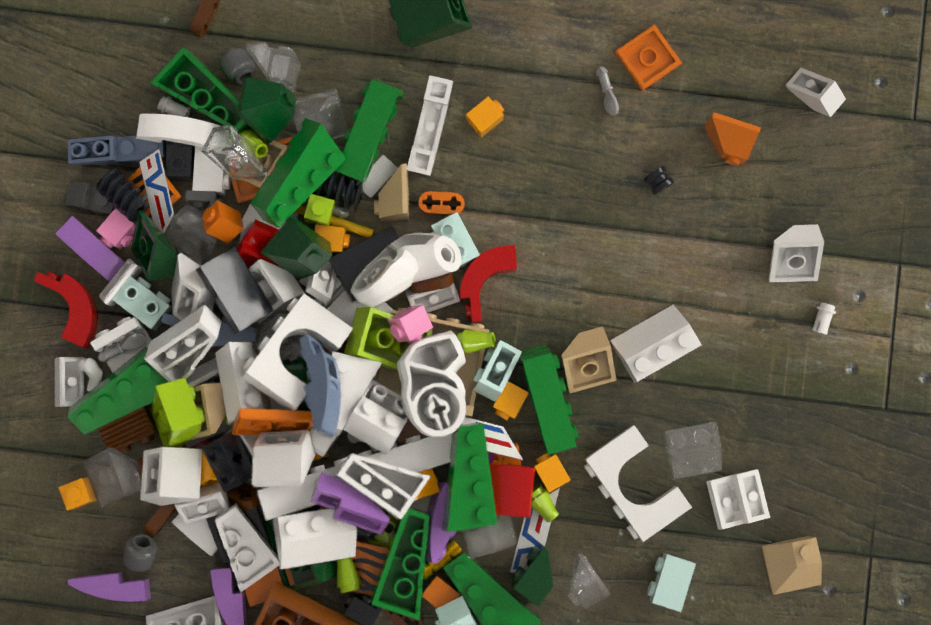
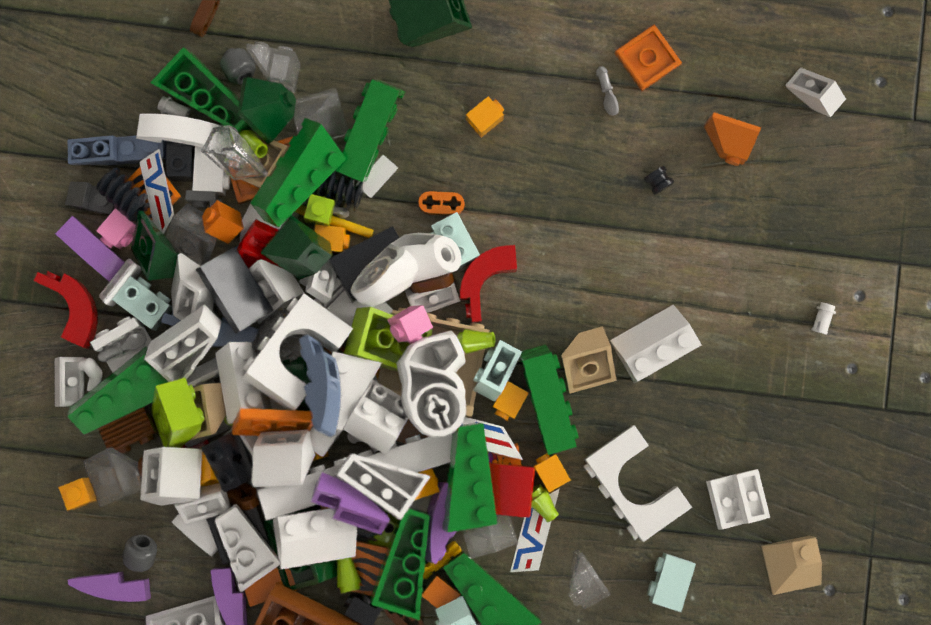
reddish brown beam [143,504,177,538] -> none
tan slope [374,164,409,222] -> none
white slope [407,75,453,176] -> none
dark green slope [511,544,553,607] -> none
clear slope [663,422,722,480] -> none
white slope [768,224,824,282] -> none

